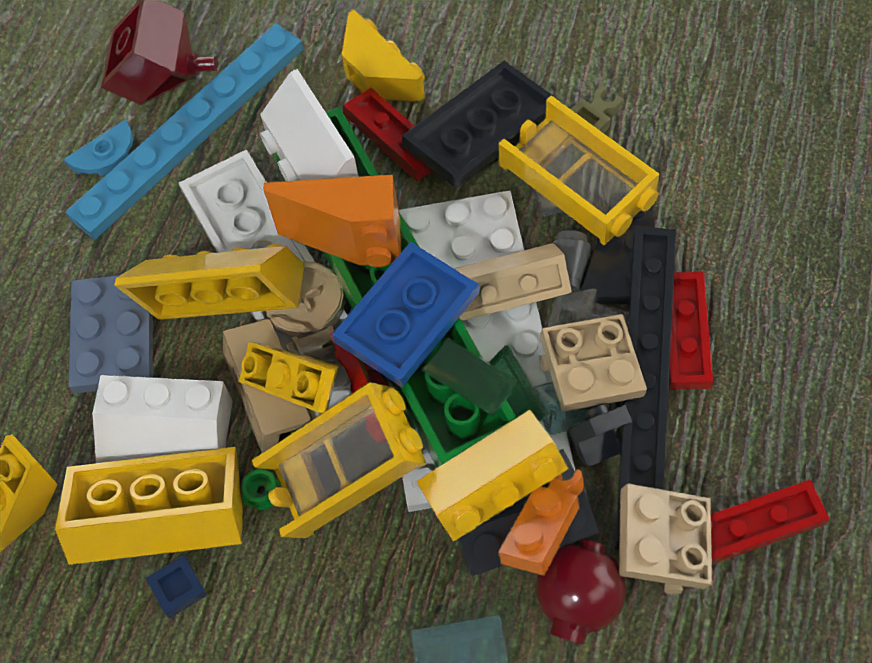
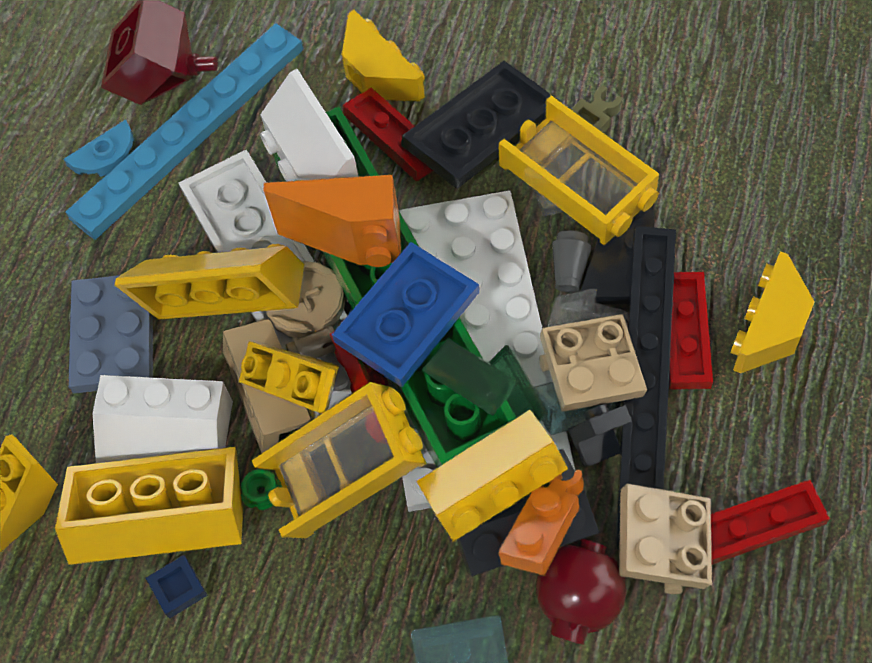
tan panel [454,244,572,321] -> none
none -> yellow slope [730,251,815,373]

